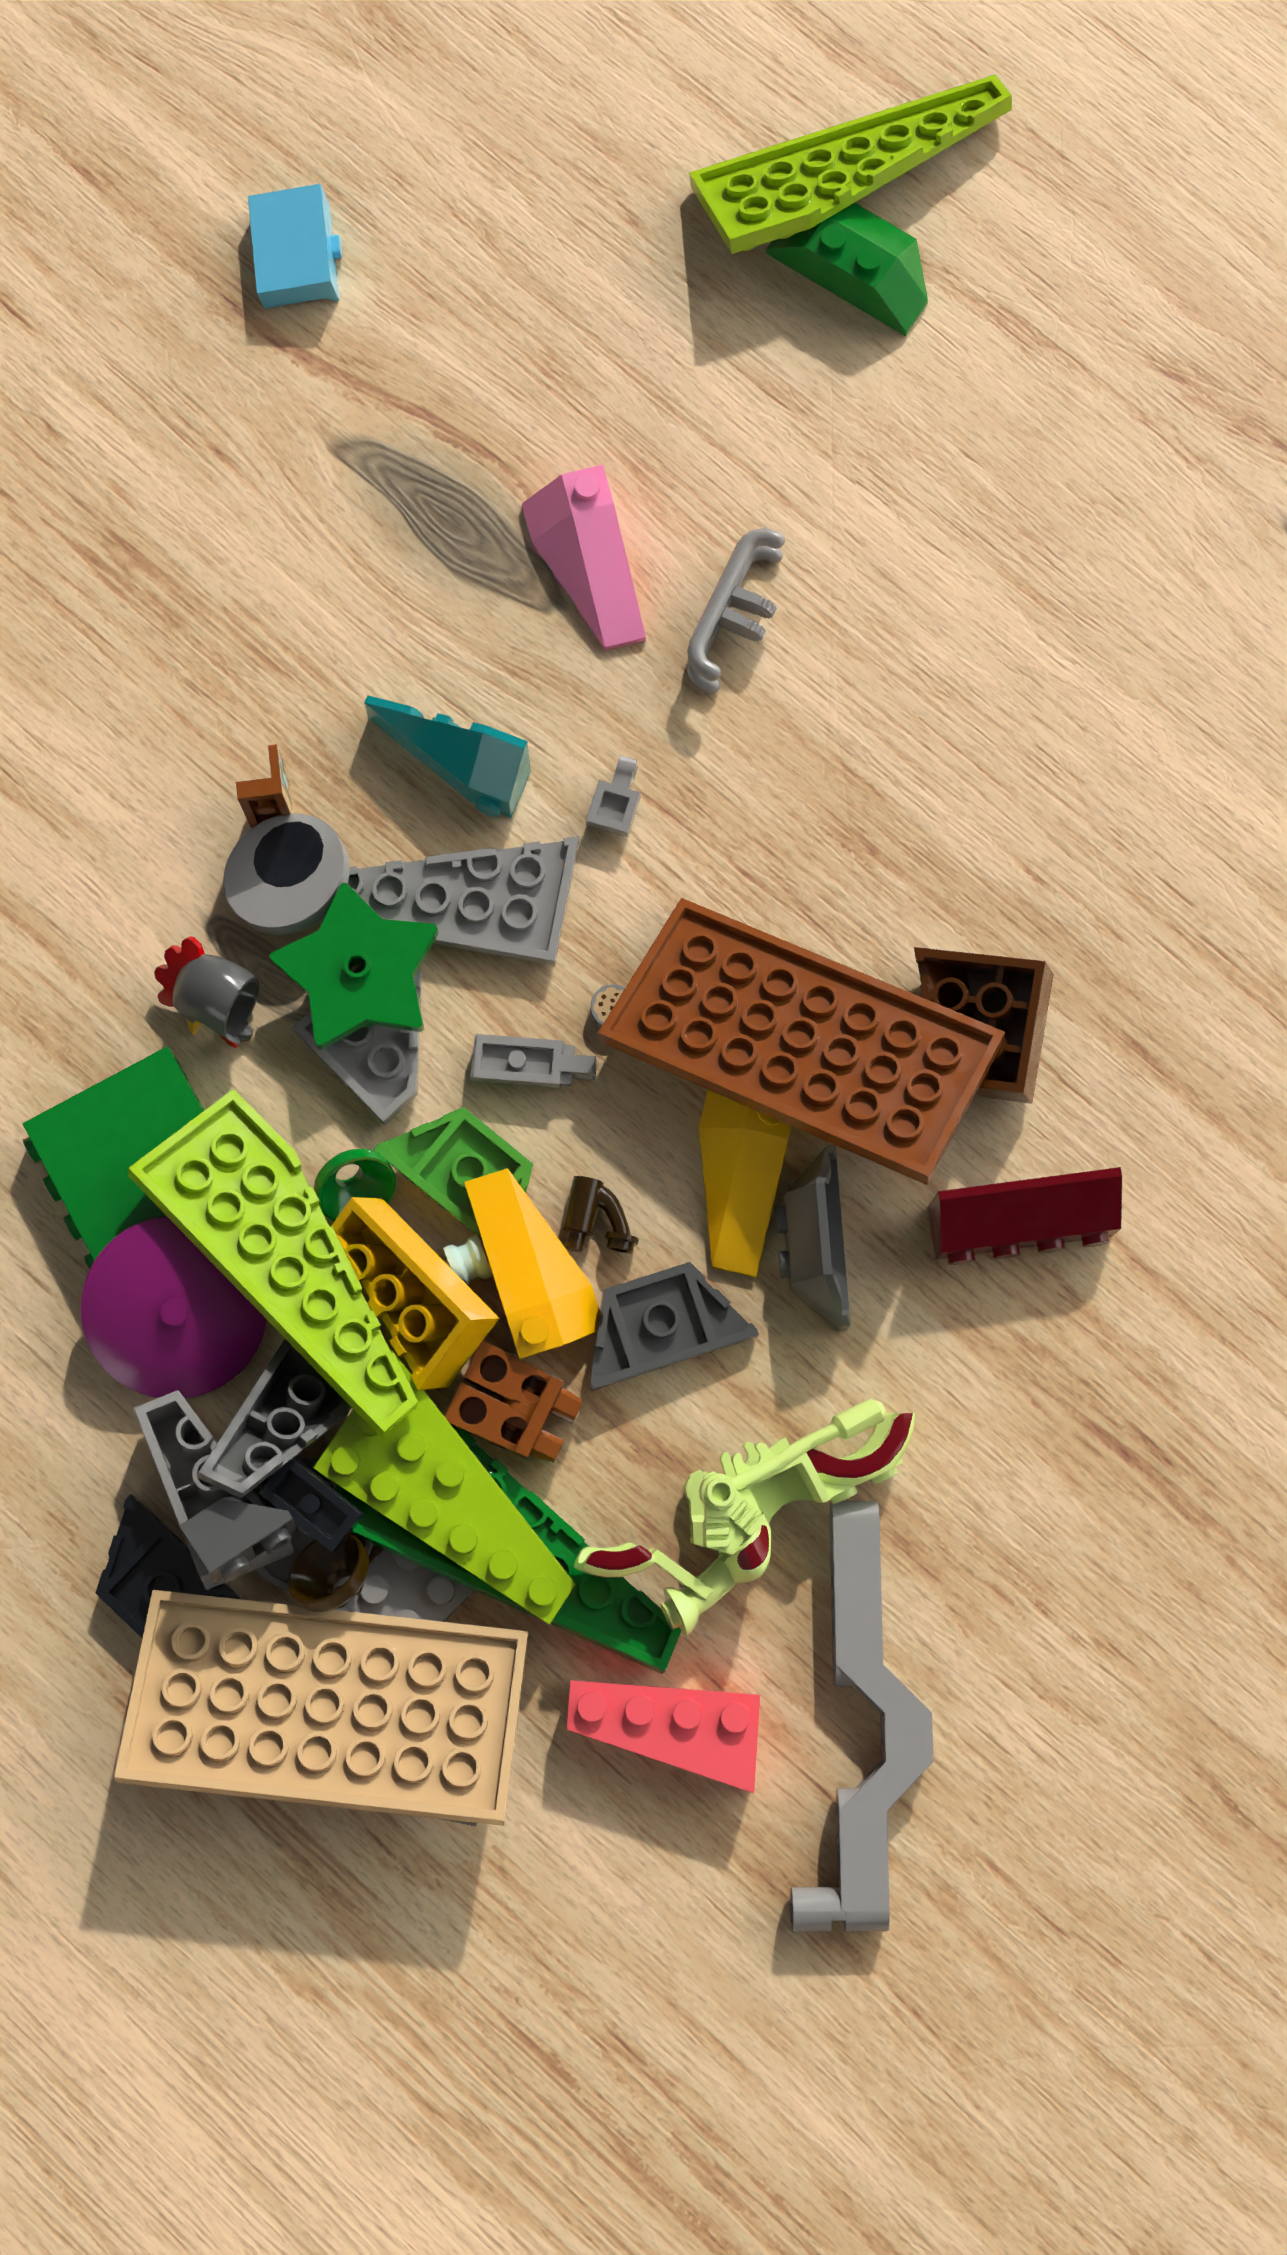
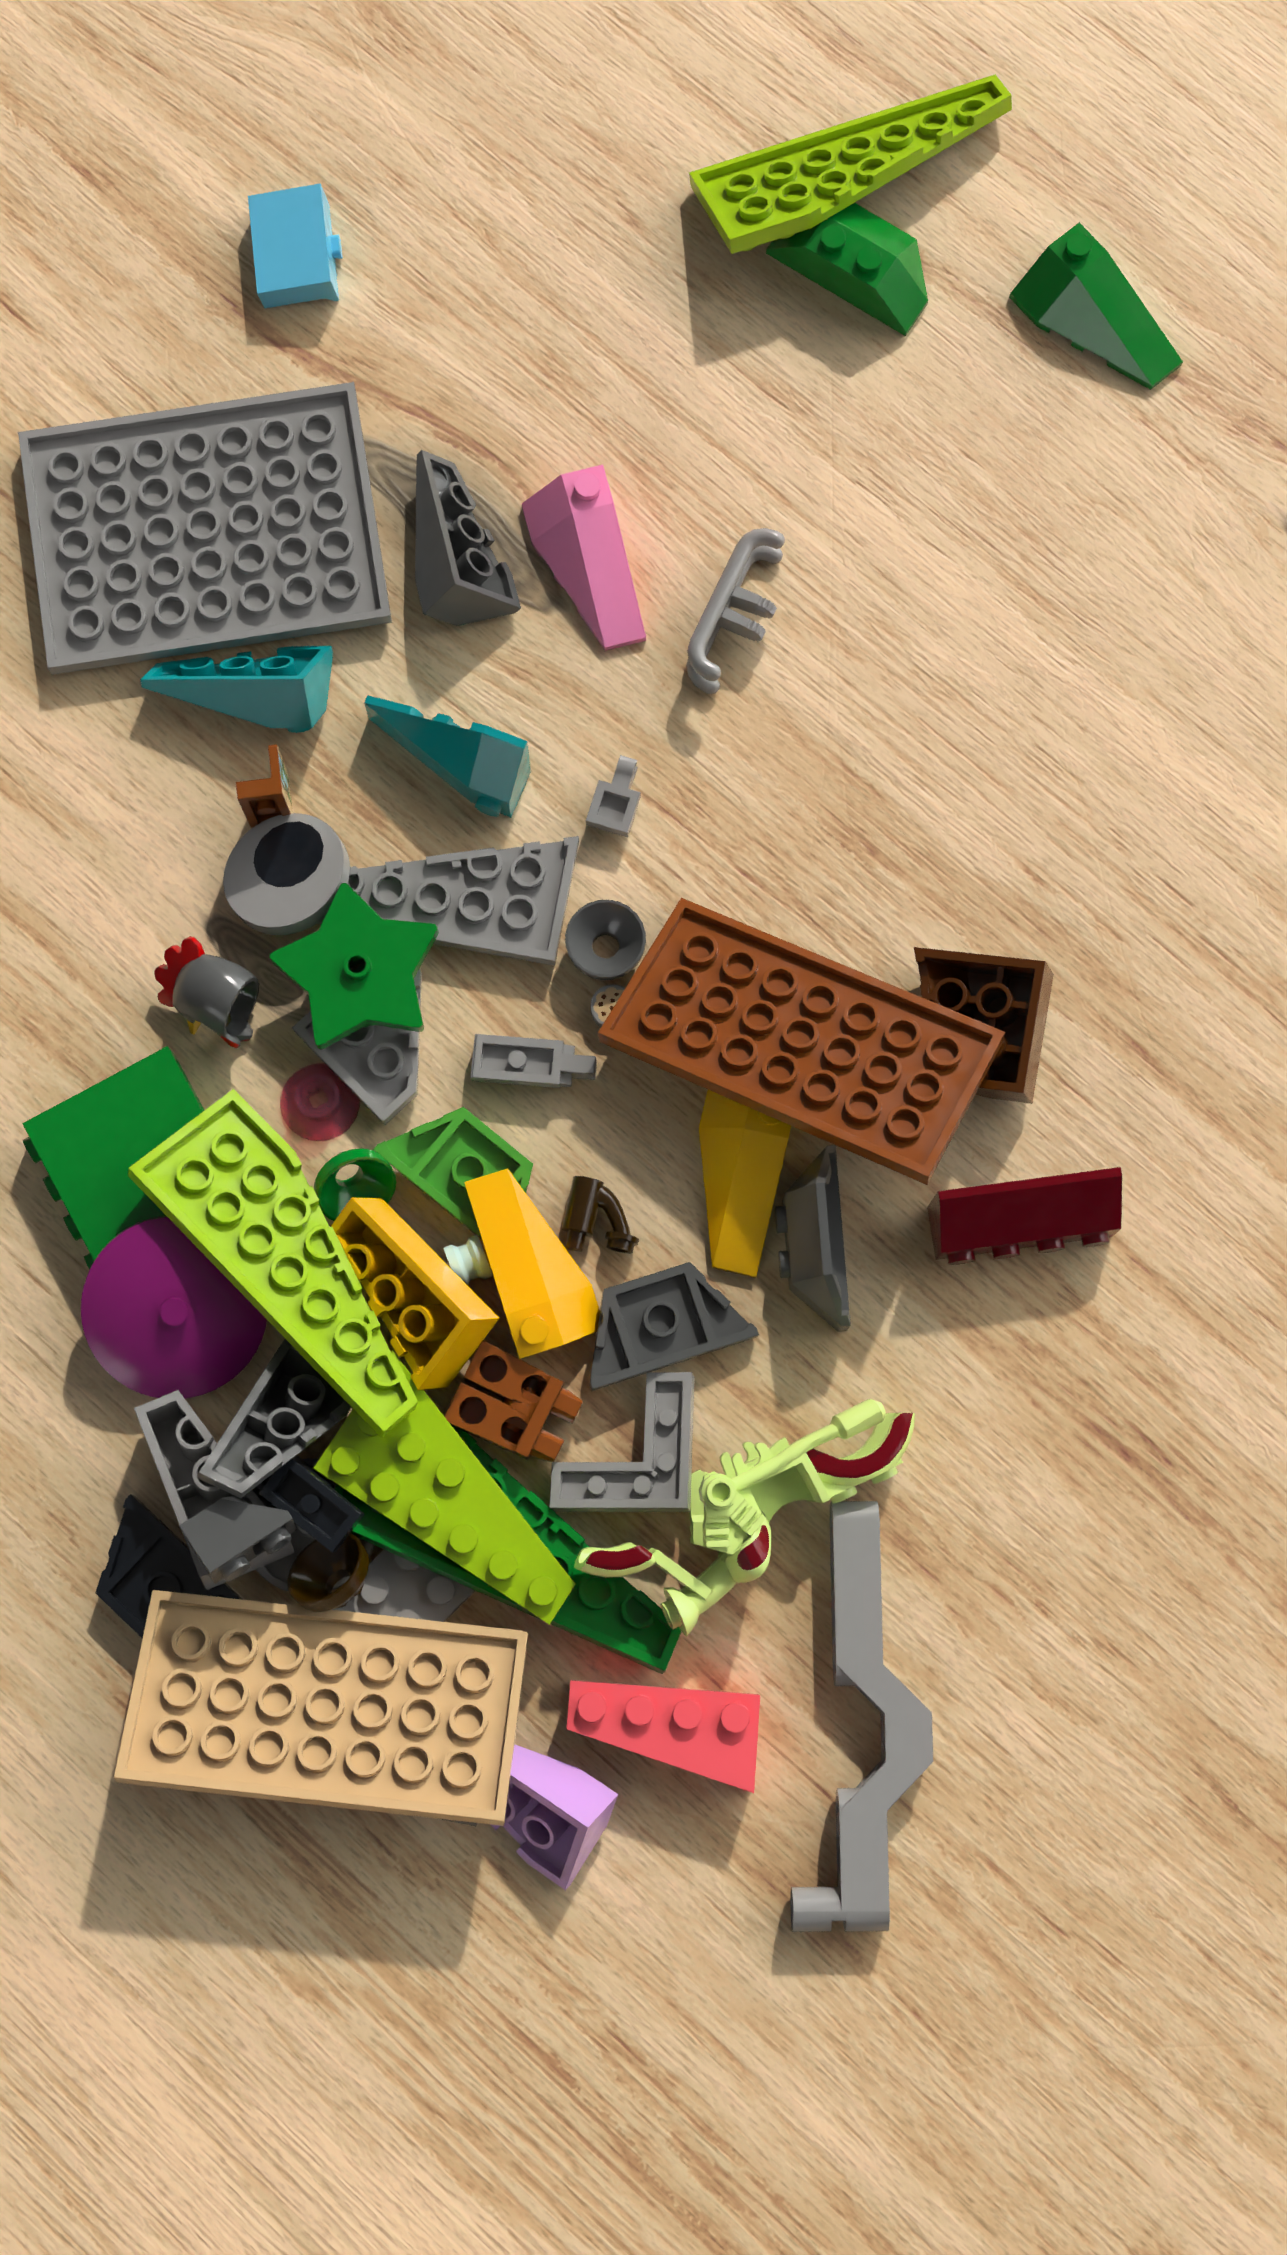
none -> light grey plate [18,382,392,675]
none -> teal wedge [140,646,333,733]
none -> clear pink piece [280,1063,360,1141]
none -> dark grey wedge [415,450,521,626]
none -> lavender wedge [490,1745,618,1890]
none -> light grey plate [550,1372,695,1512]
none -> dark grey piece [565,900,646,980]
none -> green wedge [1009,222,1183,390]

